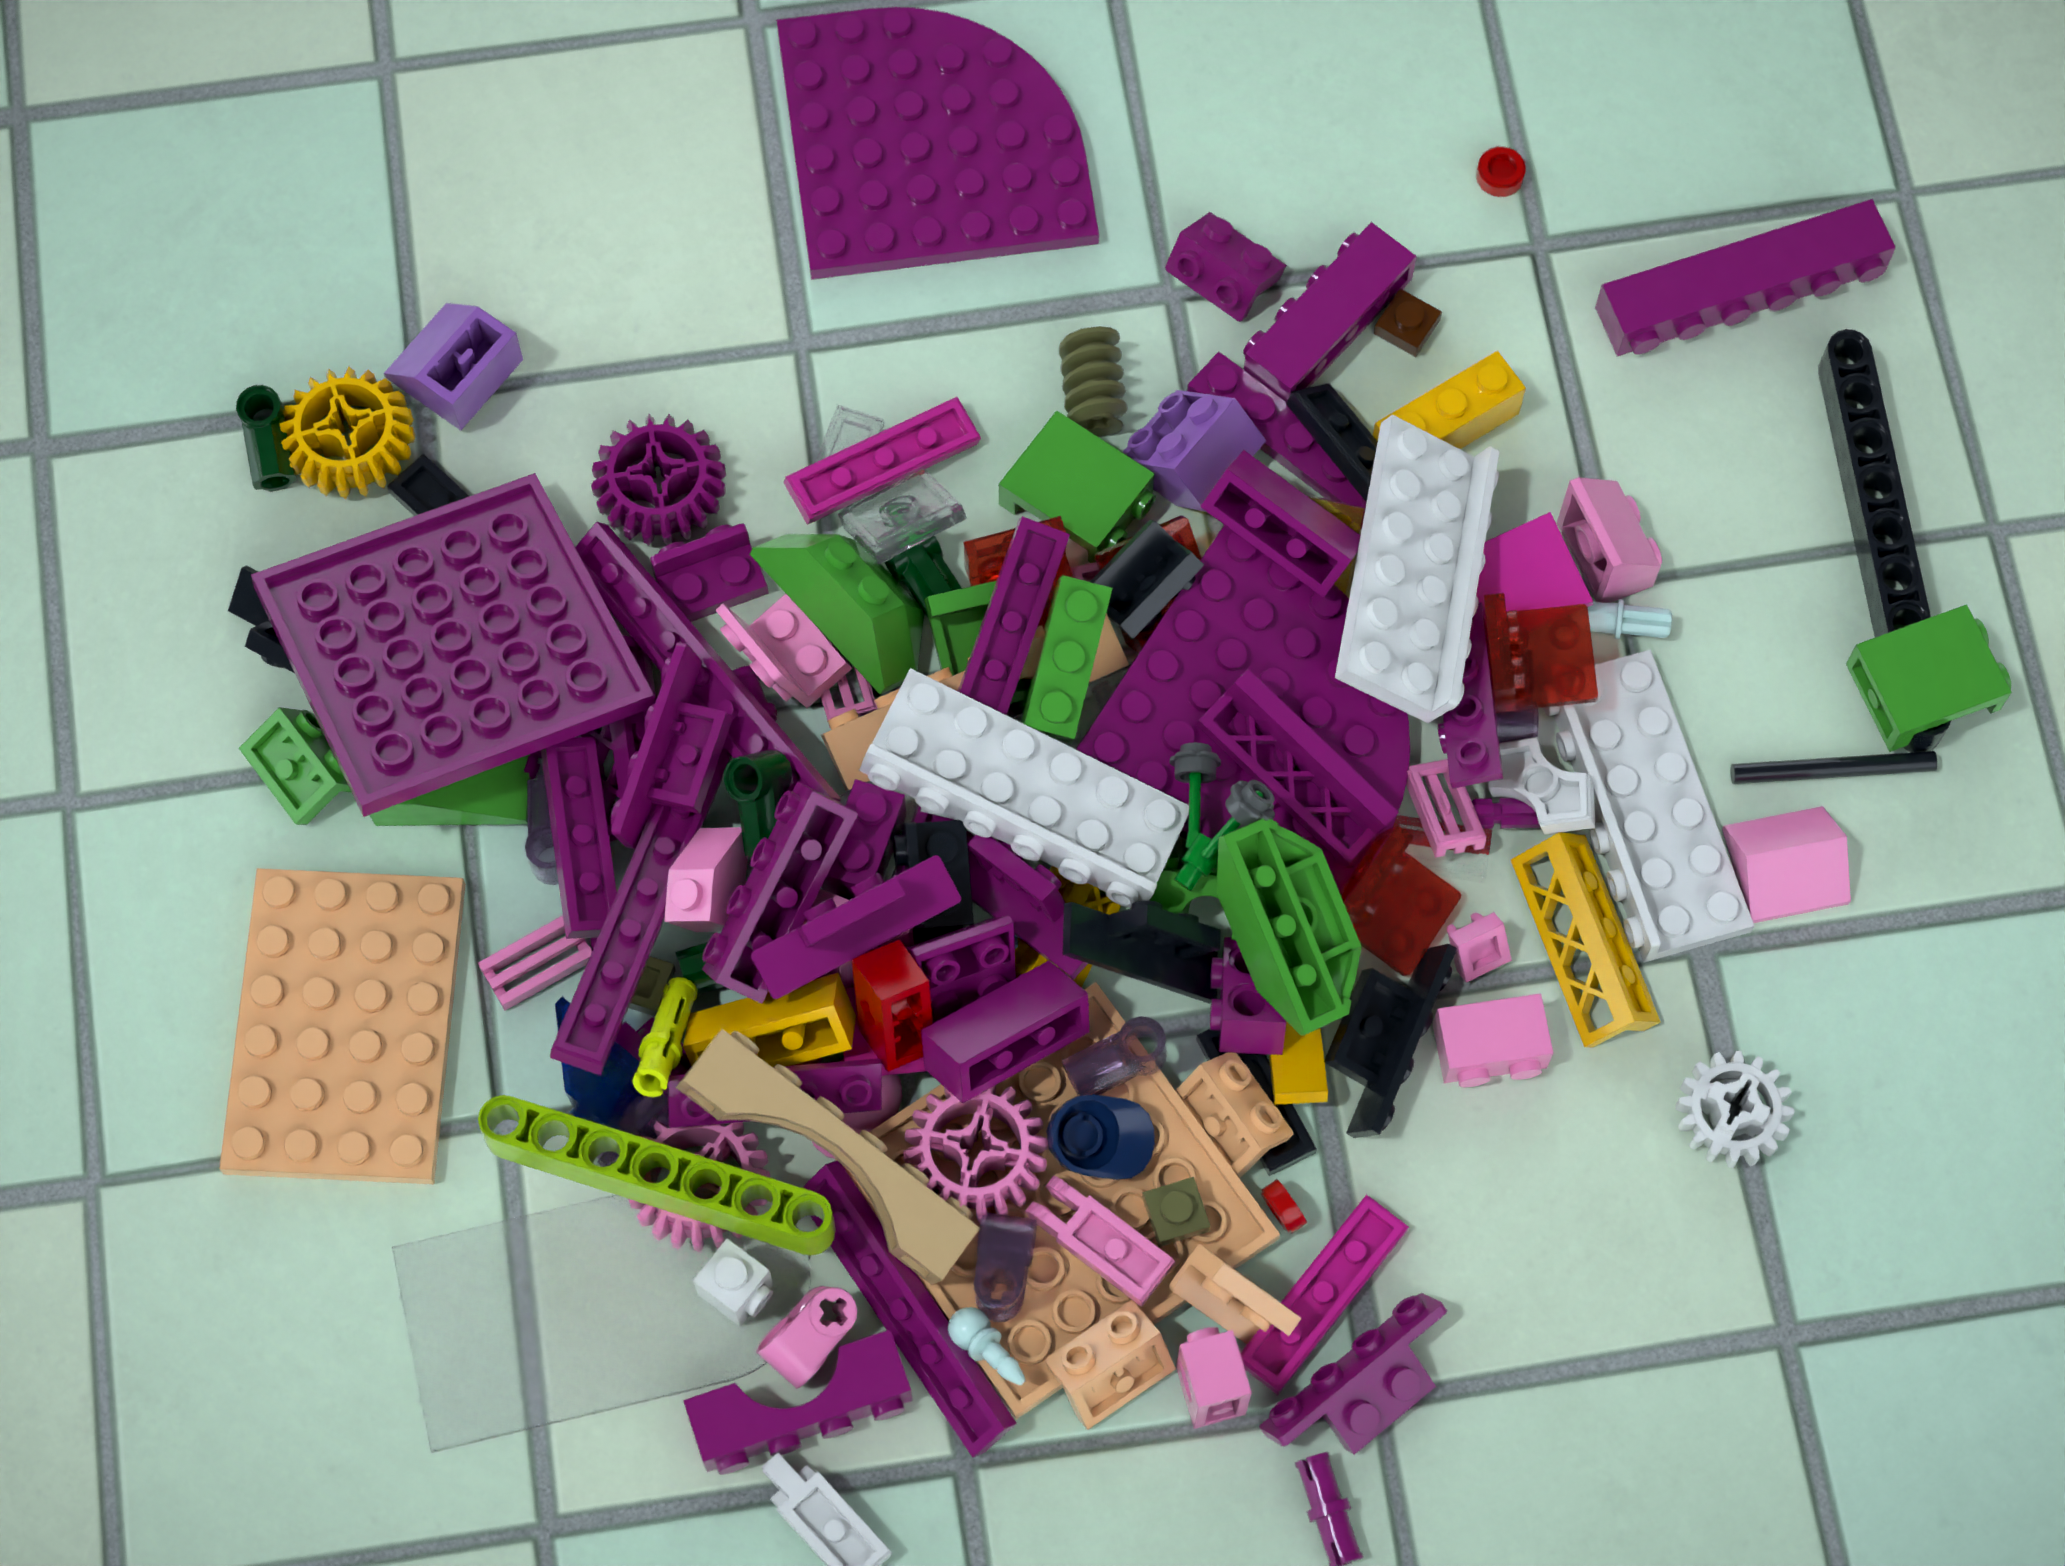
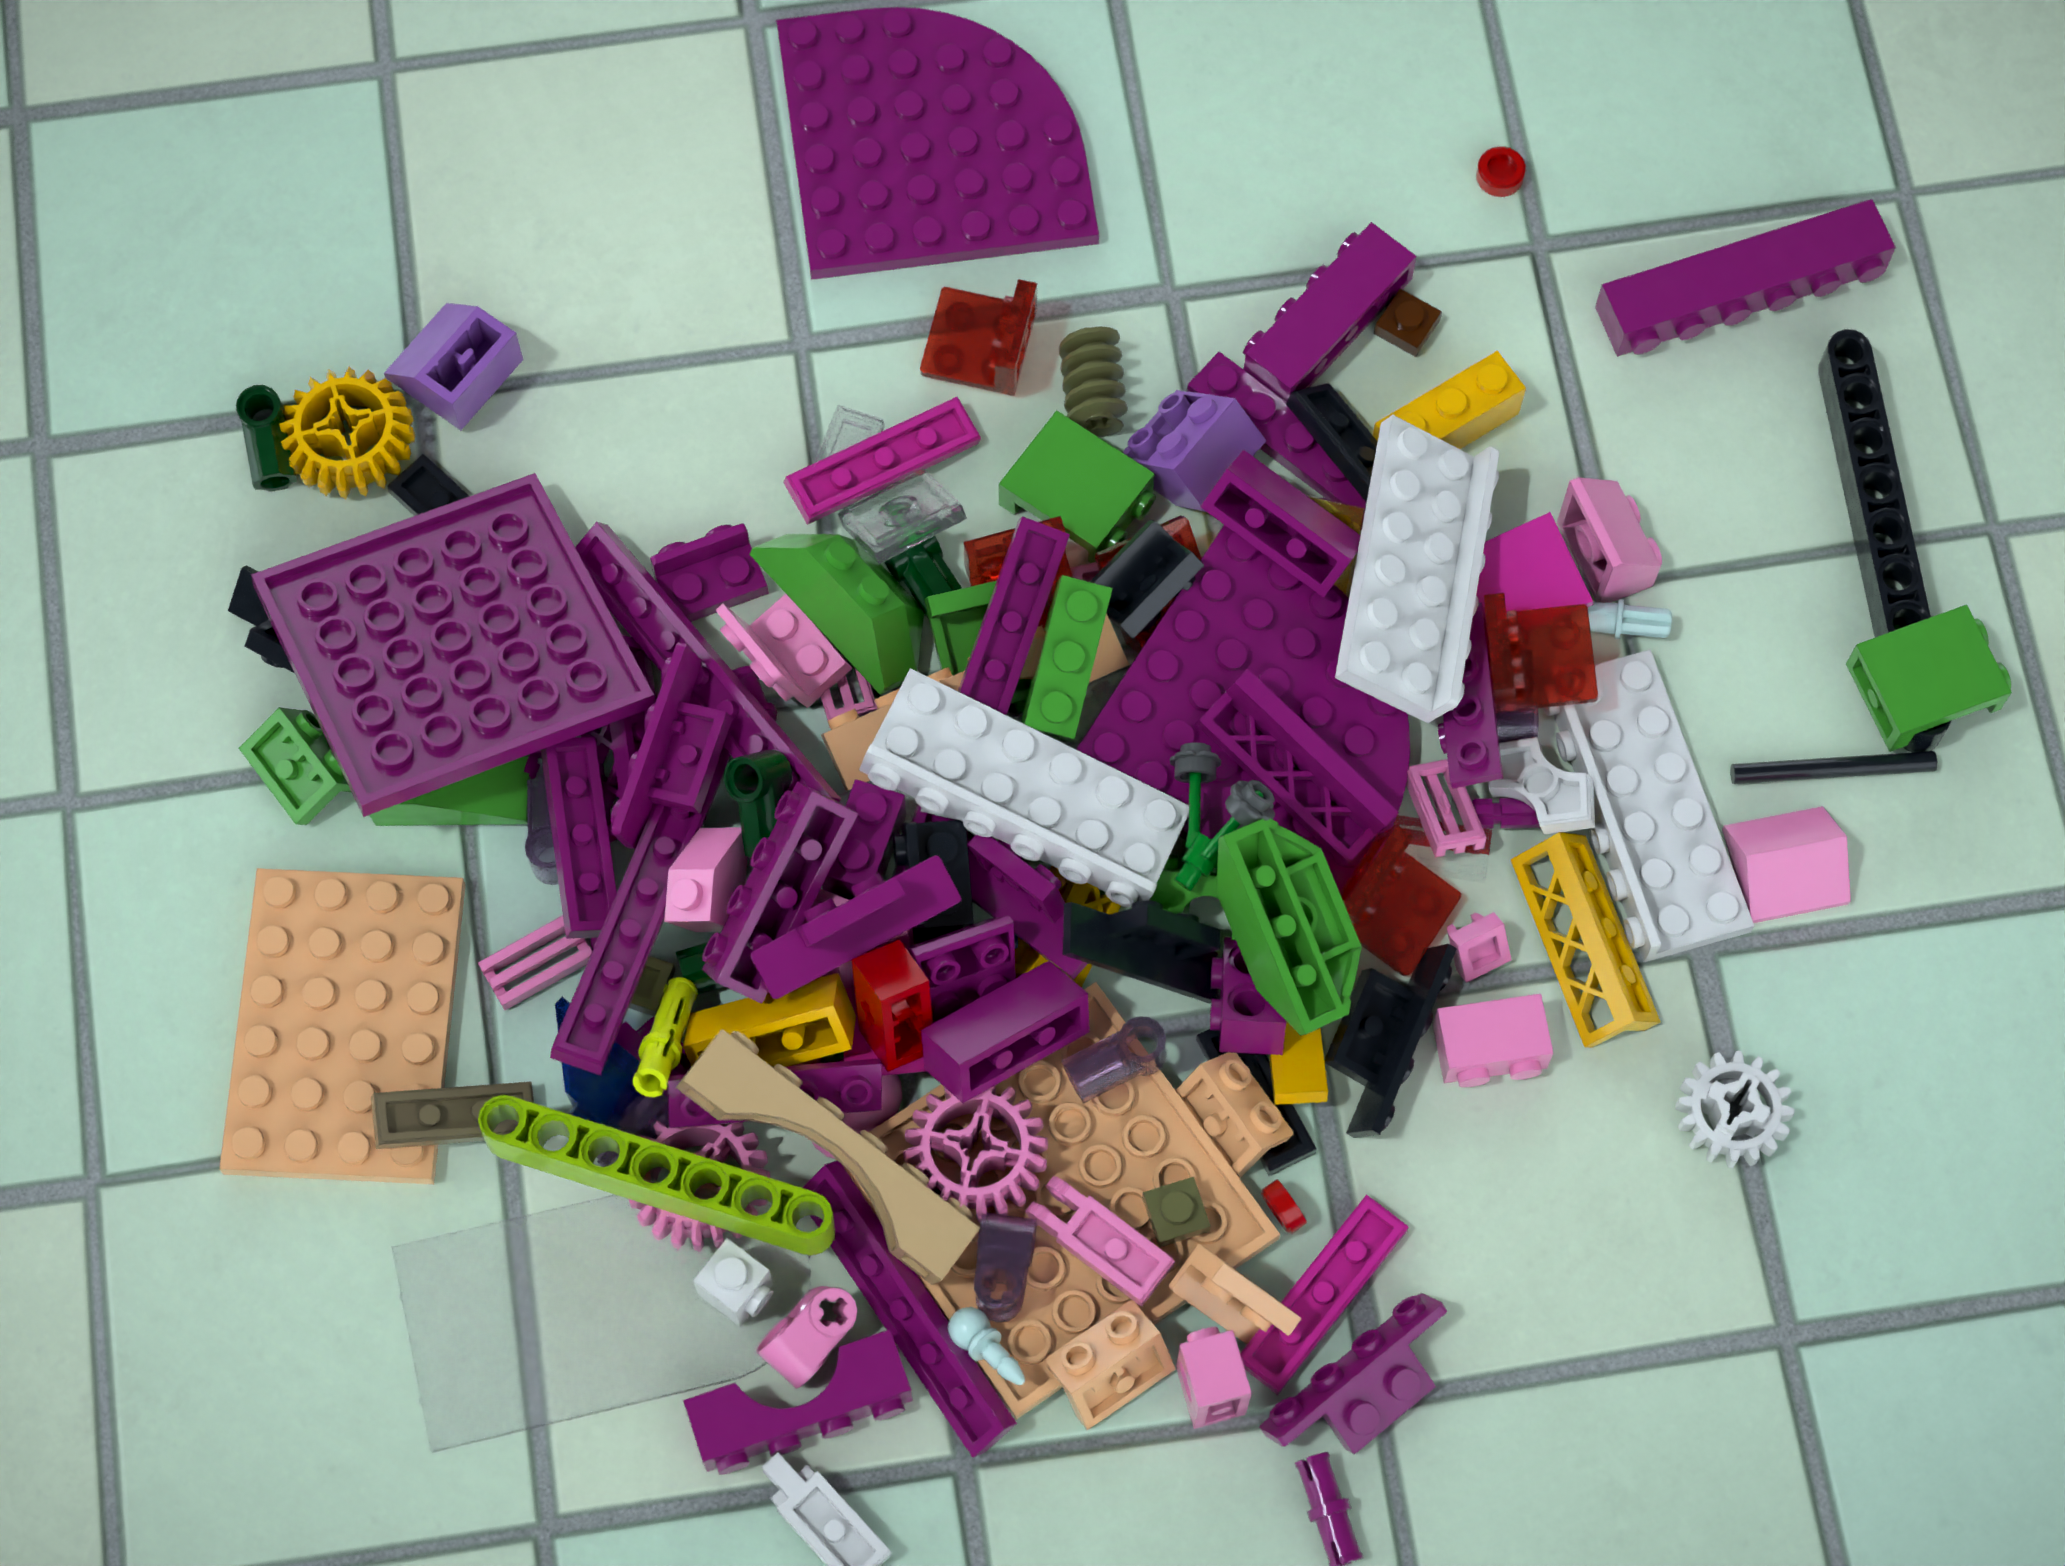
magenta gear [591,414,726,546] -> none
dark blue cap [1046,1095,1155,1180] -> none
magenta bracket [1165,212,1287,321] -> none
none -> dark tan tile [371,1082,534,1149]
none -> clear red bracket [920,279,1037,396]

